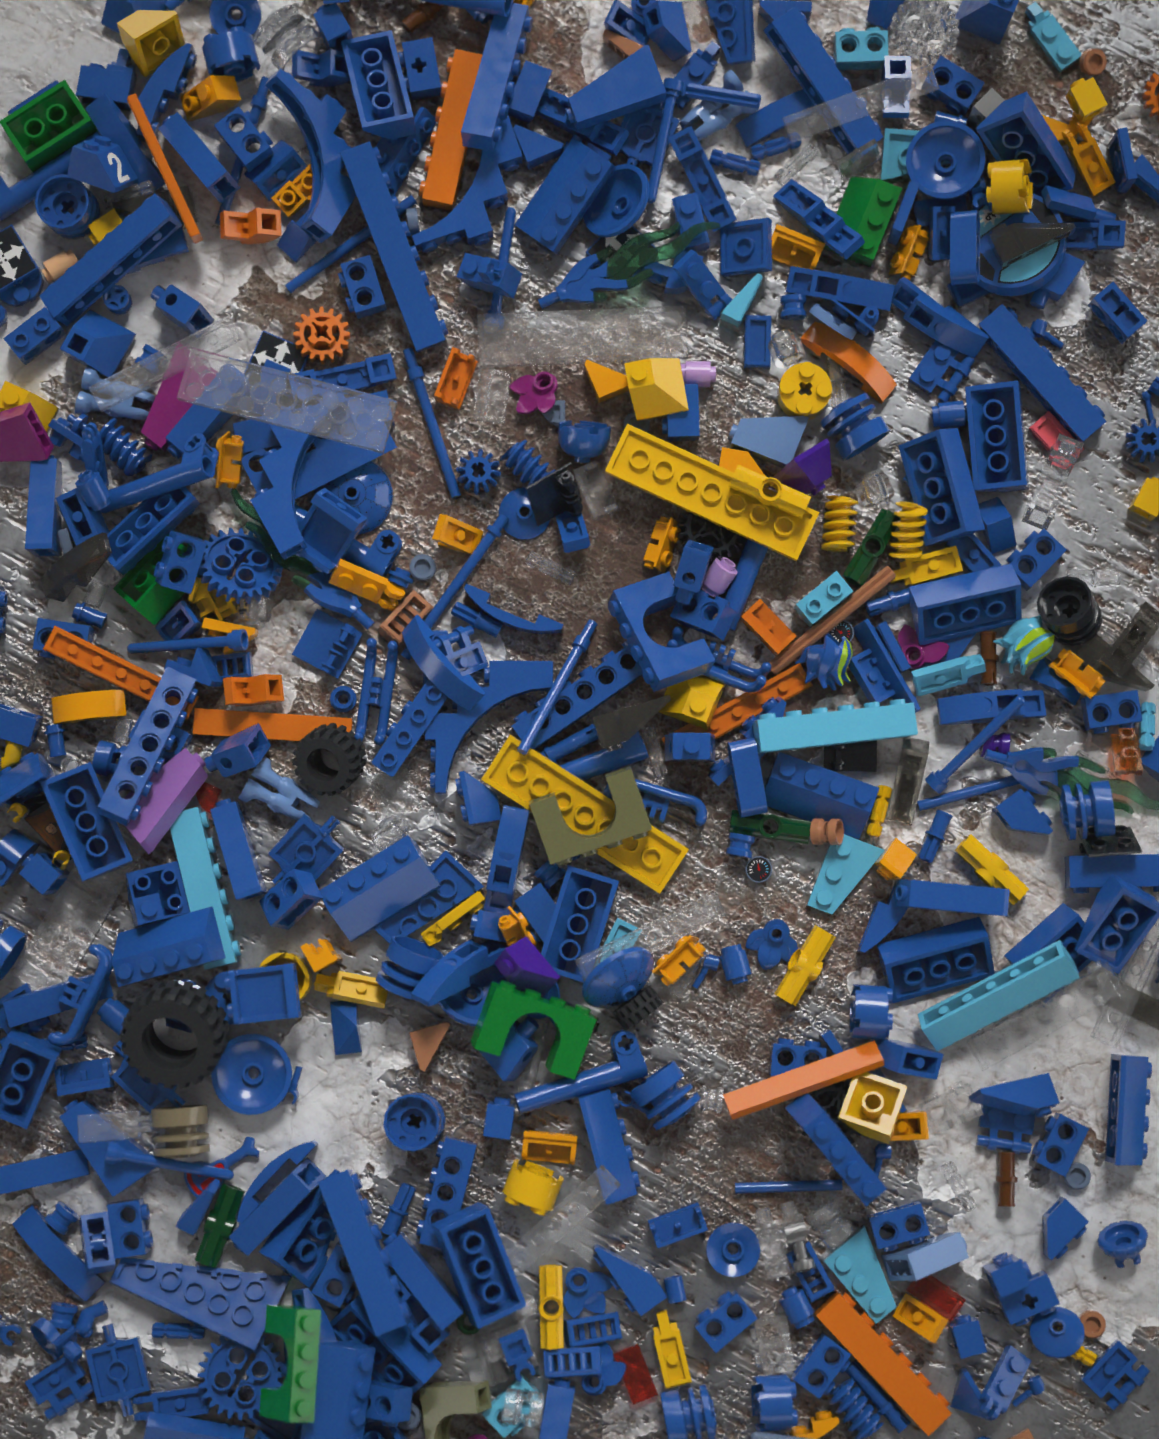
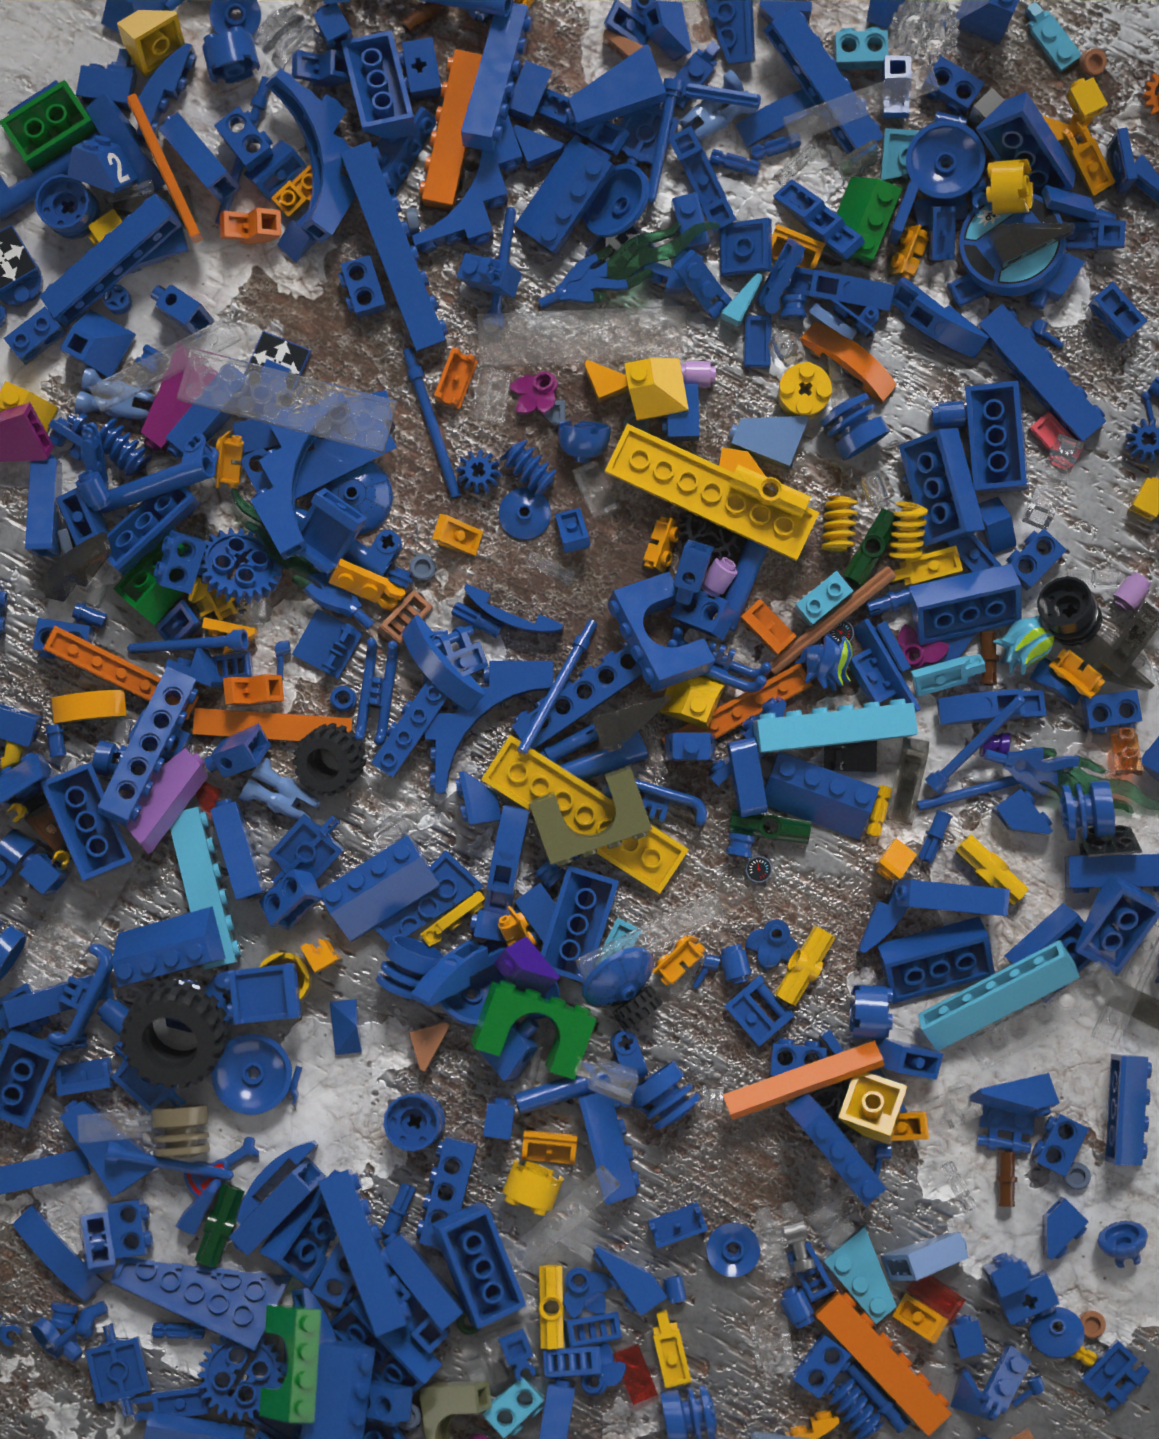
blue plate [24,1356,94,1420] -> none
light nougat brick [41,249,78,283] -> none
blue wheel [45,1201,79,1235] -> none
blue slope [125,861,190,927] -> none
light orange slope [180,75,241,121] -> none
blue bar [285,195,417,294] -> none
blue slope [288,353,397,401] -> none
orange gear [293,307,350,365] -> none
yellow hinge [314,970,389,1009] -> none
blue bar [400,513,509,660] -> none
clear wheel [502,1388,544,1429] -> none
black hinge [526,462,583,526] -> none
blue brick [694,1290,758,1353] -> none
blue bar [735,1179,842,1194] -> none
blue brick [751,1374,798,1432] -> none
dark purple slope [769,438,832,496] -> none
medium azure wing [807,834,885,915] -> none
nougat wheel [810,818,844,845] -> none
blue brick [867,1201,930,1252] -> none
blue plate [908,340,975,403] -> none
blue beam [950,210,980,285] -> none
medium azure axle [1139,702,1156,751] -> none
none -> blue hand [275,640,291,678]
none -> clear torso [574,1057,639,1105]
none -> blue plate [724,975,795,1047]
none -> blue plate [757,237,806,314]
none -> lavender brick [1113,572,1151,612]

